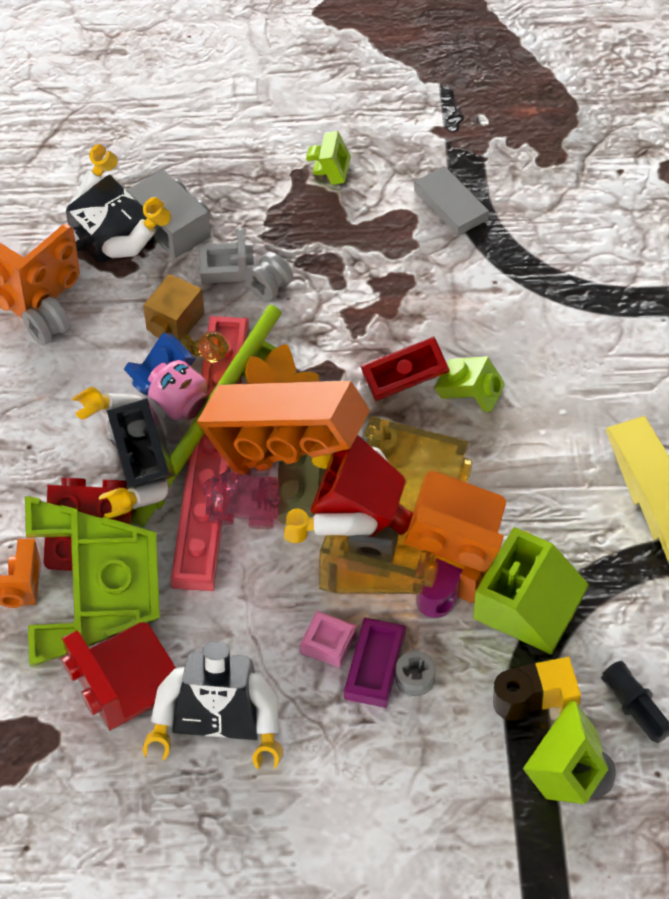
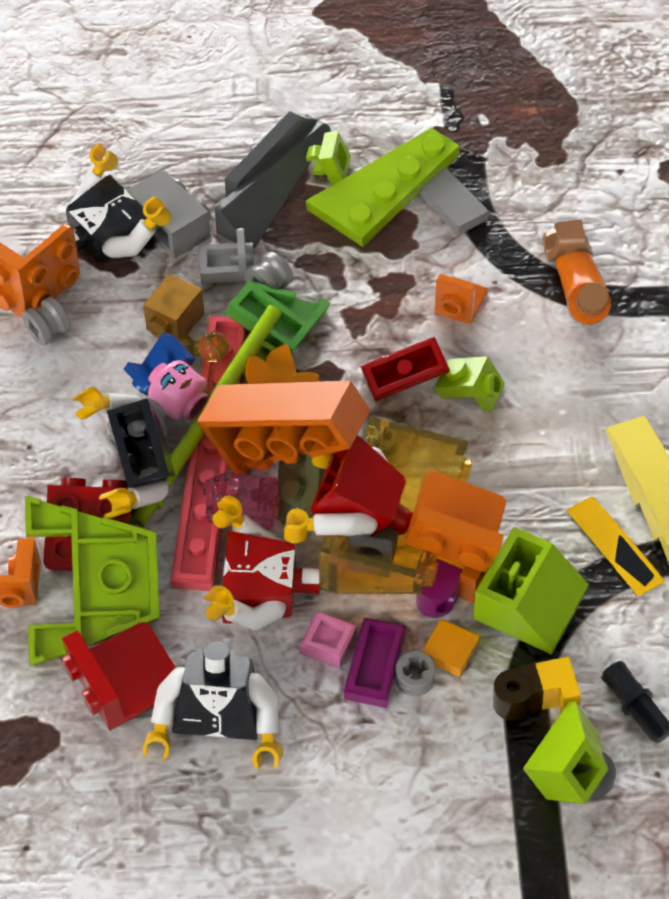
none -> torso [204,496,321,631]
none -> dark grey wedge [215,111,331,249]
none -> bright green wing [225,281,331,354]
none -> lime wing [306,128,460,247]
none -> light orange tile [422,619,480,678]
none -> orange bracket [435,274,487,325]
none -> piece [542,219,611,326]
none -> yellow sticker [567,496,664,596]

